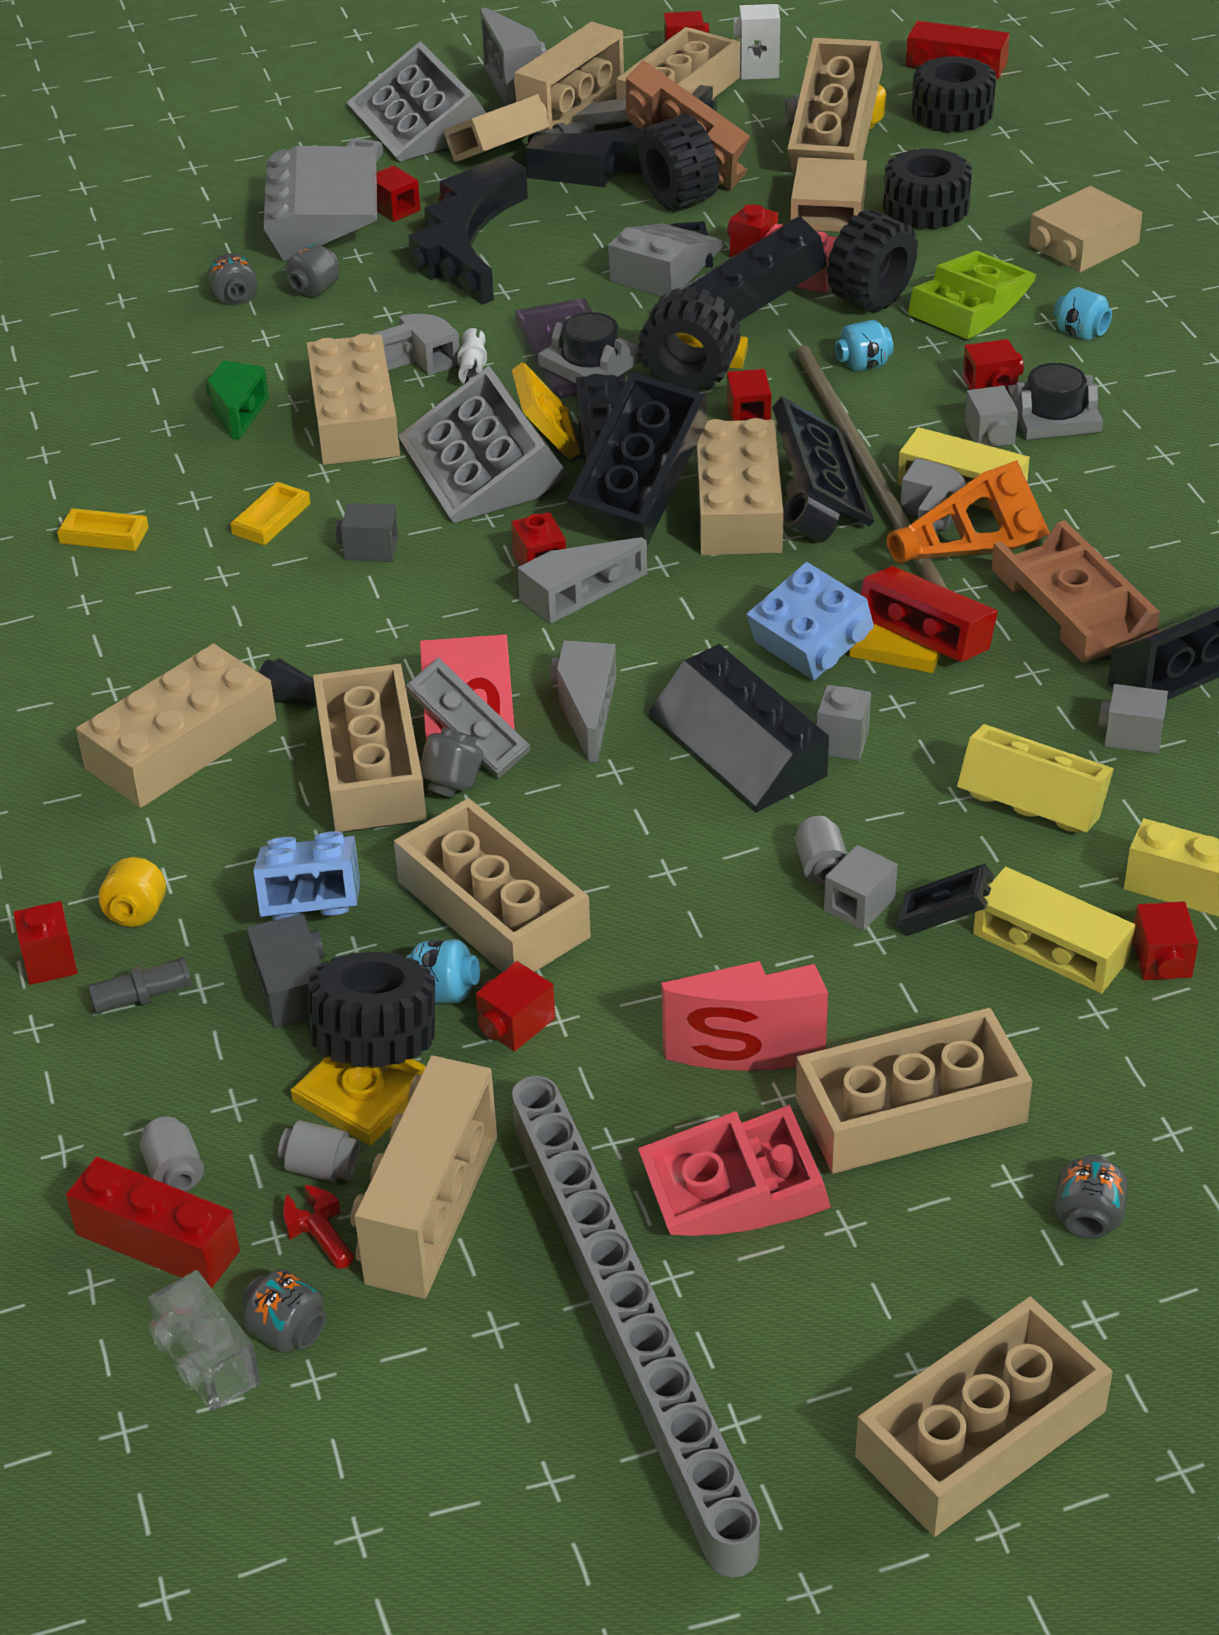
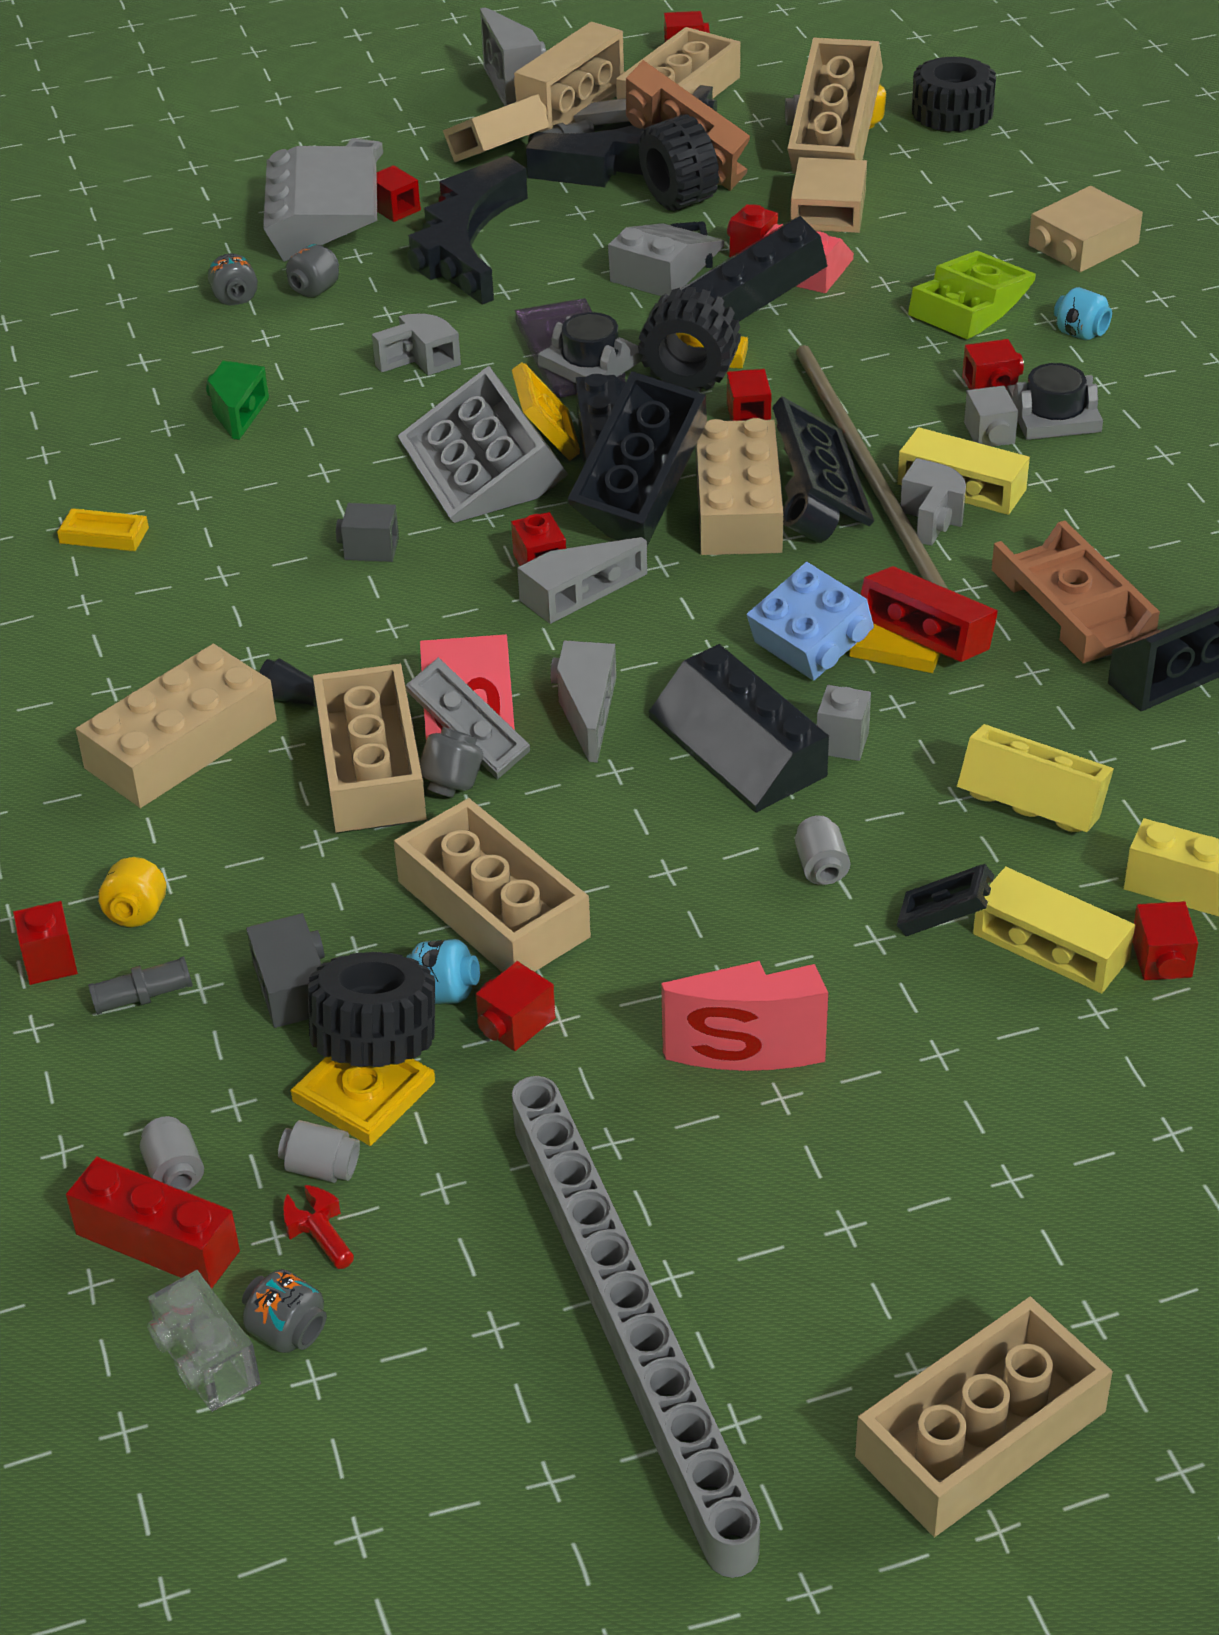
yellow tile [230,482,311,546] -> none
light blue brick [254,831,360,920] -> none
tan brick [307,334,400,465] -> none
light grey slope [347,41,486,162] -> none
tan brick [350,1055,497,1299] -> none
white pin [457,328,487,383] -> none
coral slope [638,1105,831,1236] -> none
white brick [733,4,780,80] -> none
tan brick [795,1008,1033,1174] -> none
light grey brick [824,845,898,931] -> none
black tyre [827,209,918,312] -> none
medium azure head [835,320,893,372] -> none
black tyre [883,148,972,229] -> none
orange plate [887,460,1050,564] -> none
red brick [906,21,1010,79] -> none
dark grey head [1054,1155,1129,1239] -> none
light grey brick [1098,684,1168,754] -> none

